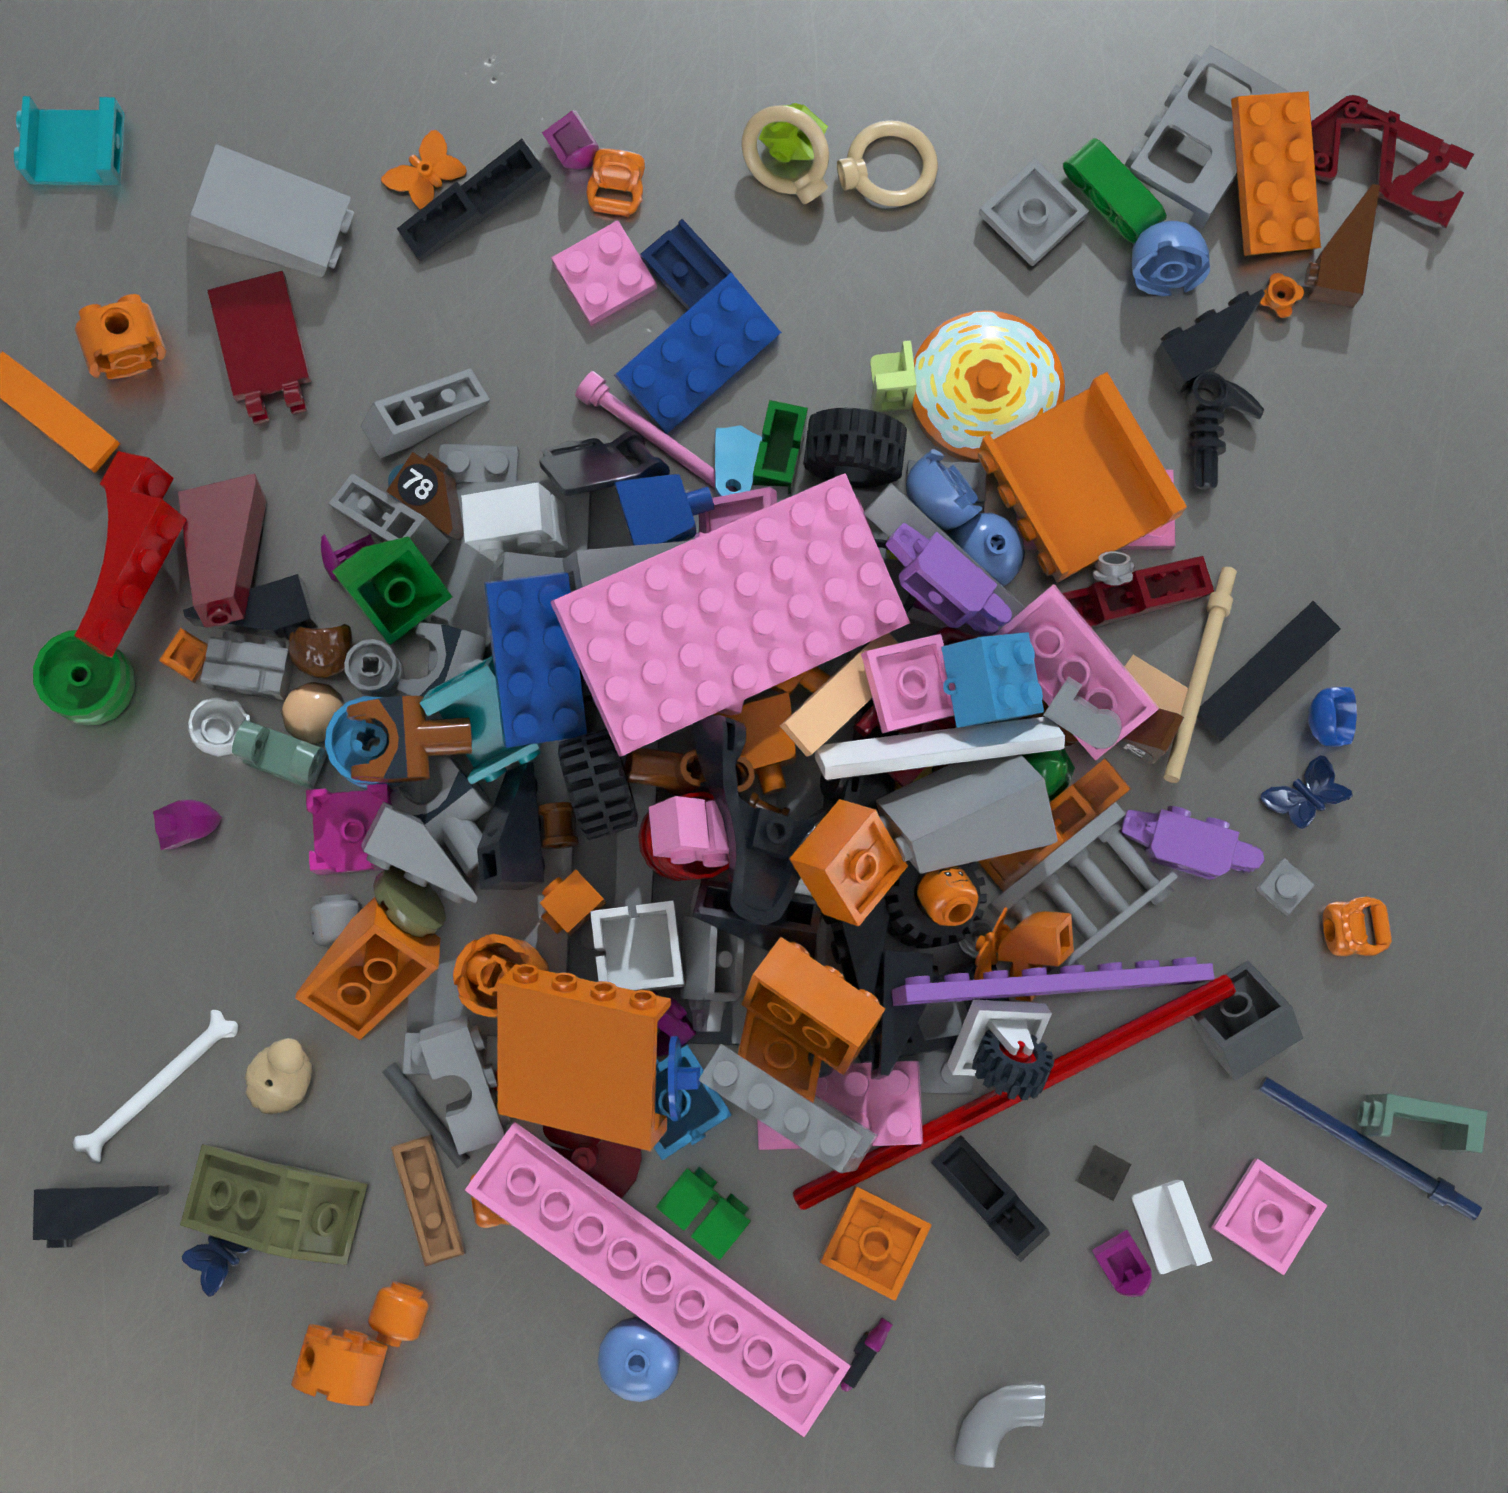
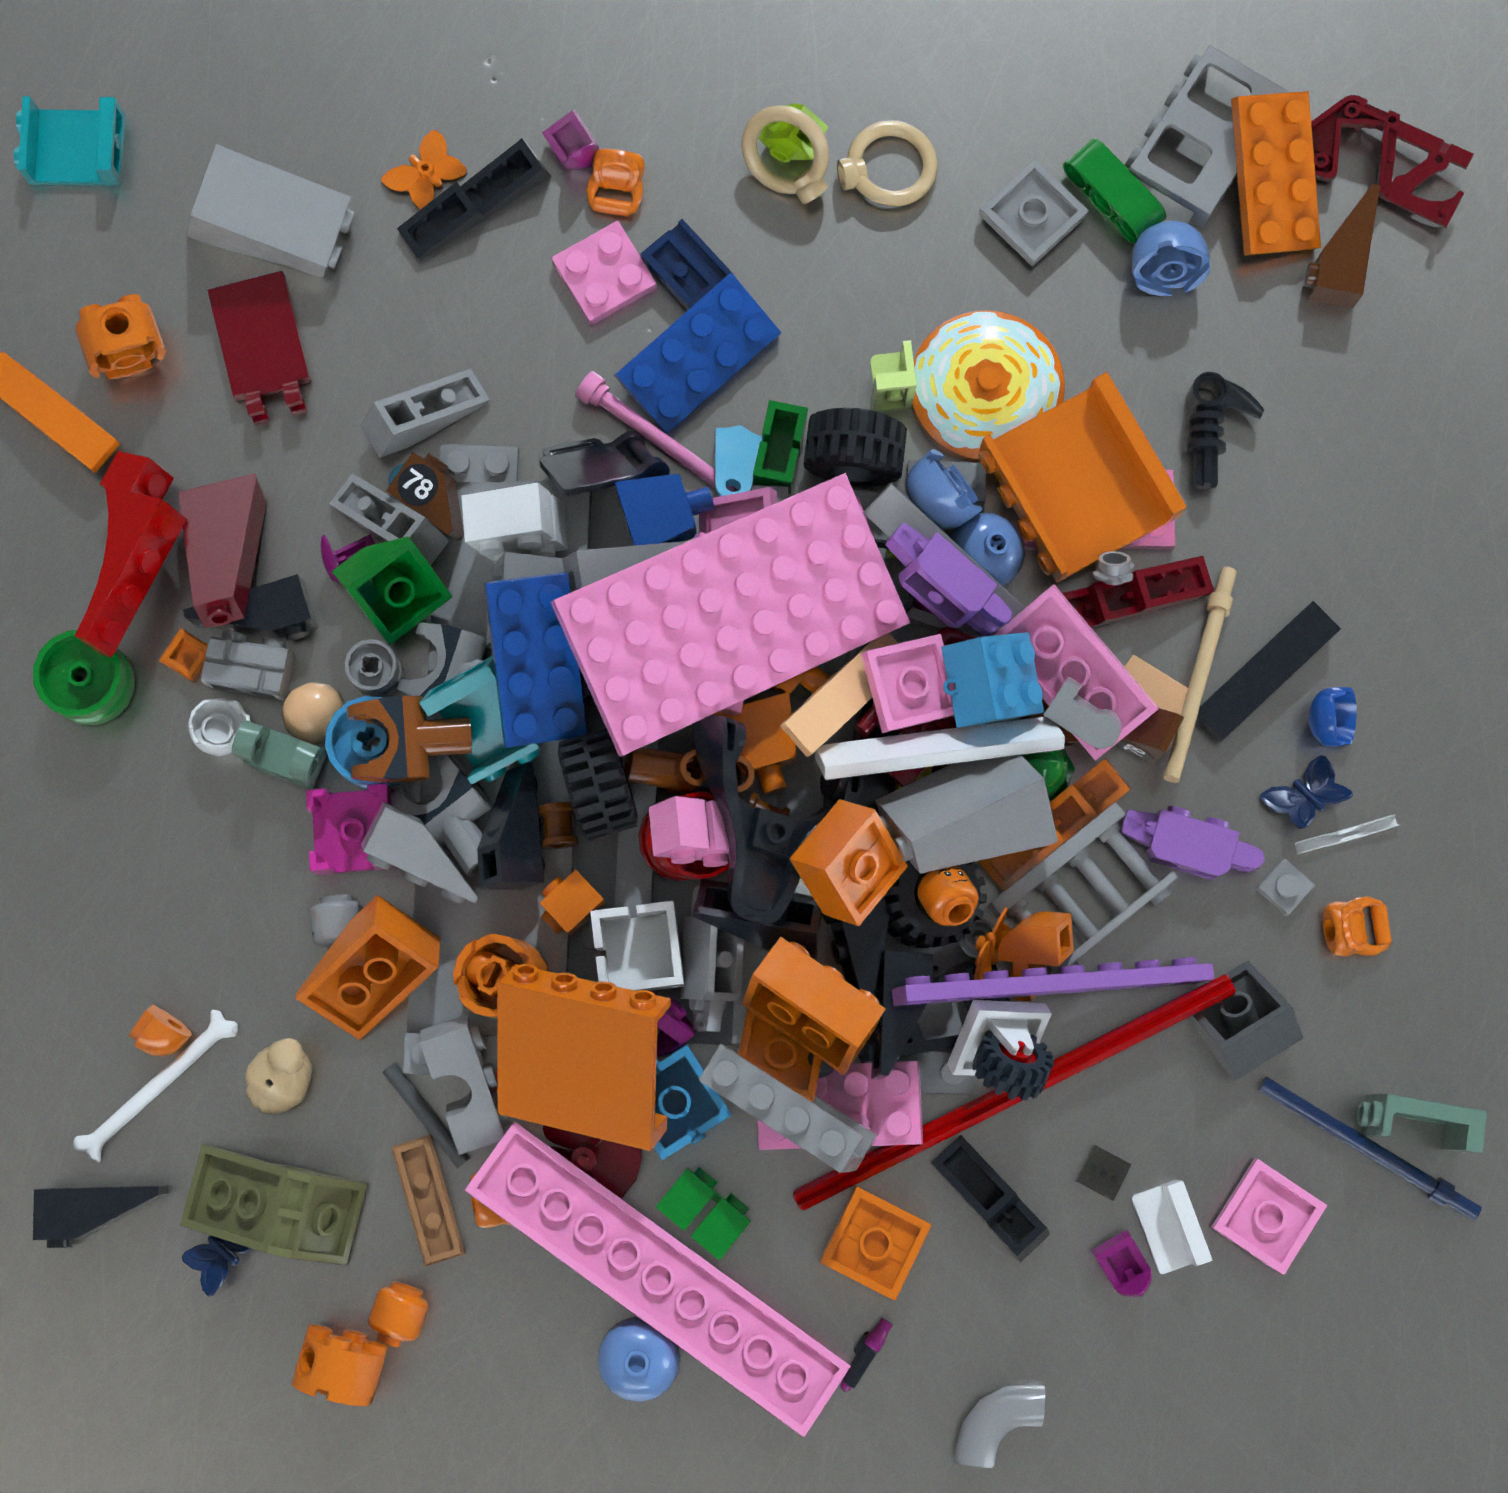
magenta plate [153,800,222,850] -> none
reddish brown hair [289,624,353,678] -> none
olive tile [373,865,446,937] -> none
blue piece [668,1036,701,1121] -> none
black slope [1155,289,1265,394] -> none
orange plate [1259,273,1304,318] -> none
none -> orange piece [128,1004,192,1056]
none -> white piece [1294,814,1400,854]

